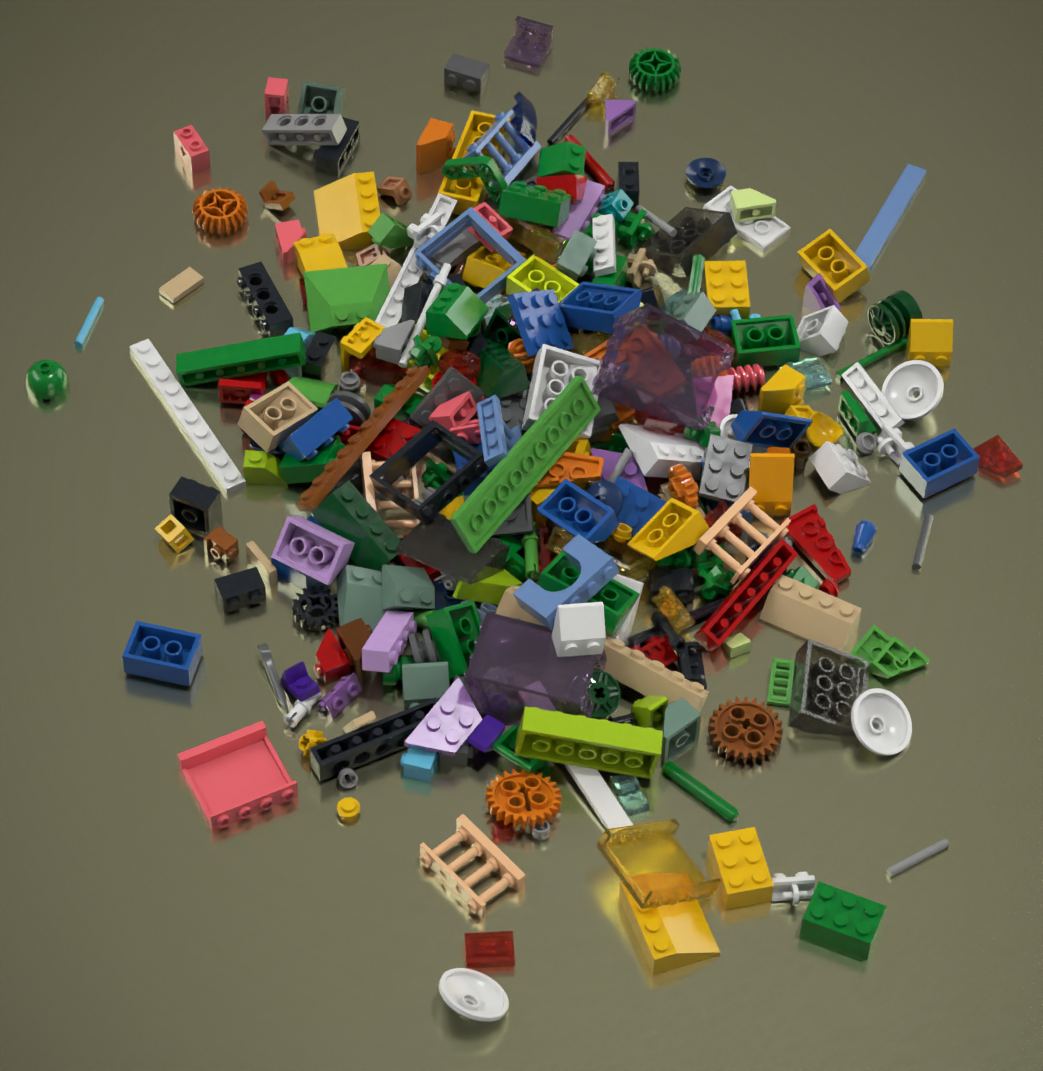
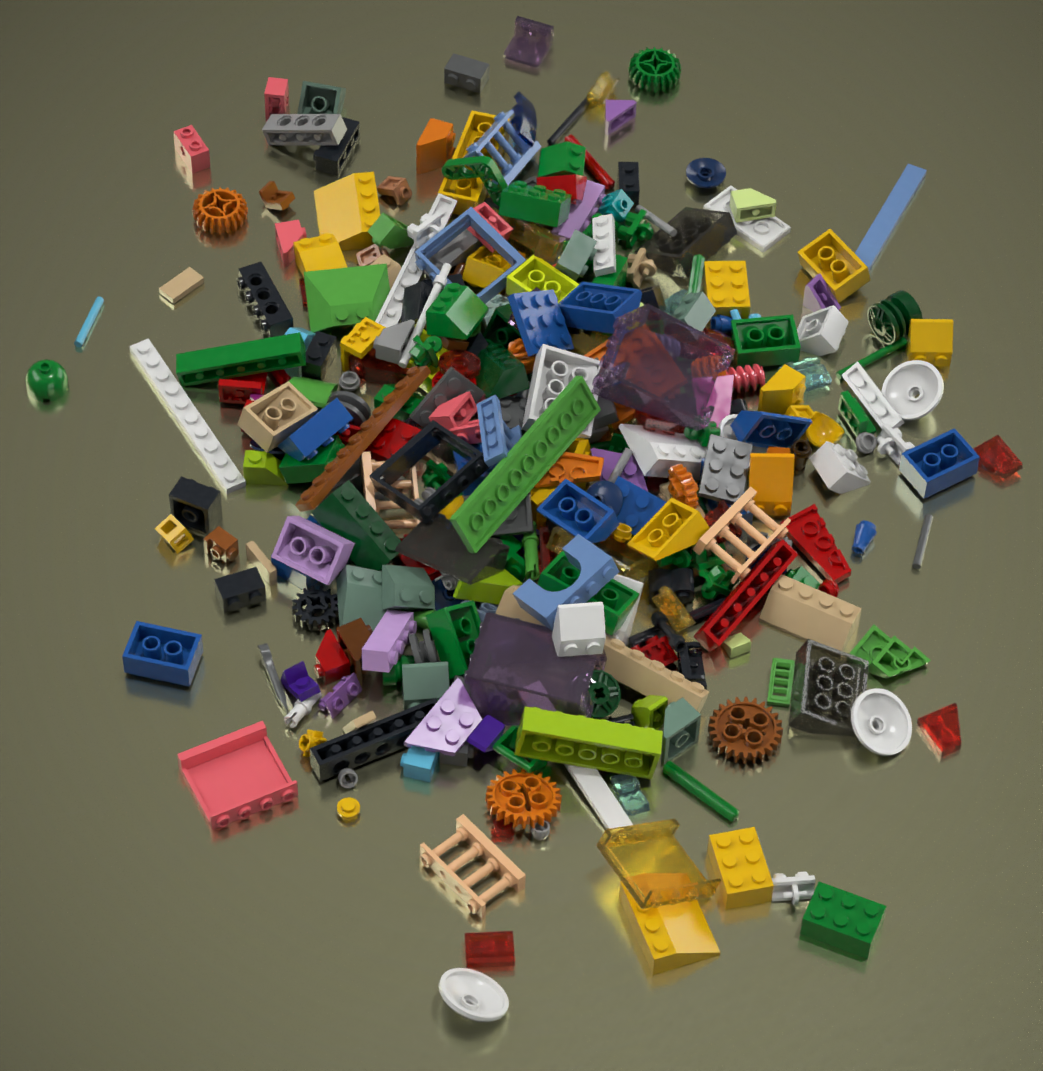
light grey bar [886,838,950,877] -> none
none -> clear red wing [917,703,962,758]

